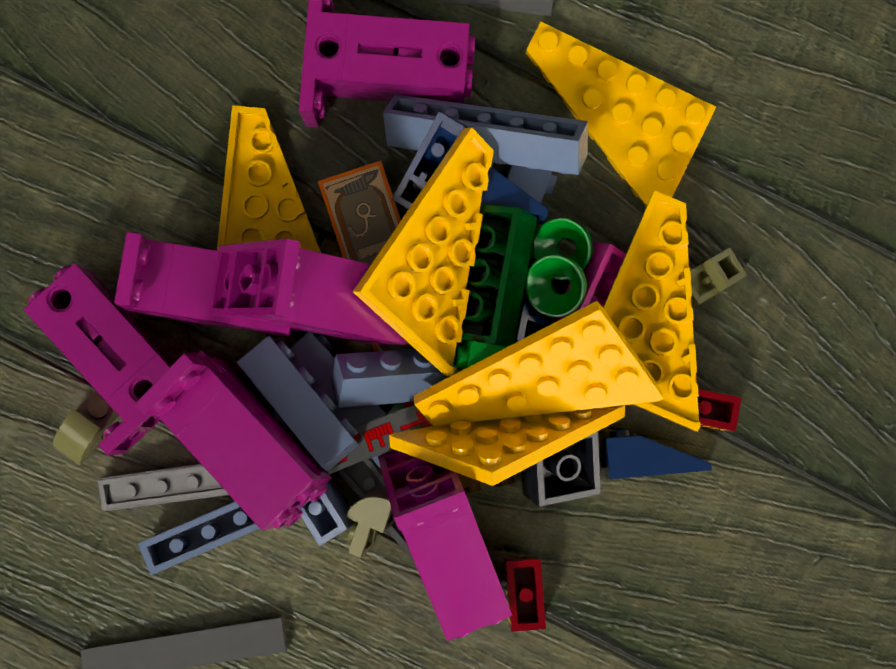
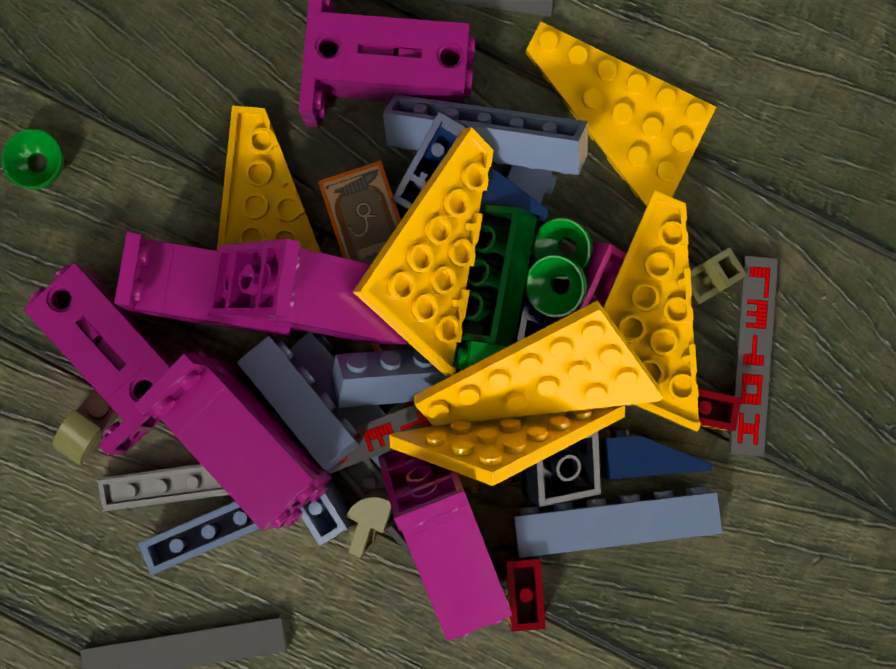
none -> green piece [1,129,64,190]
none -> sand blue brick [513,486,722,558]
none -> dark grey tile [728,256,778,457]

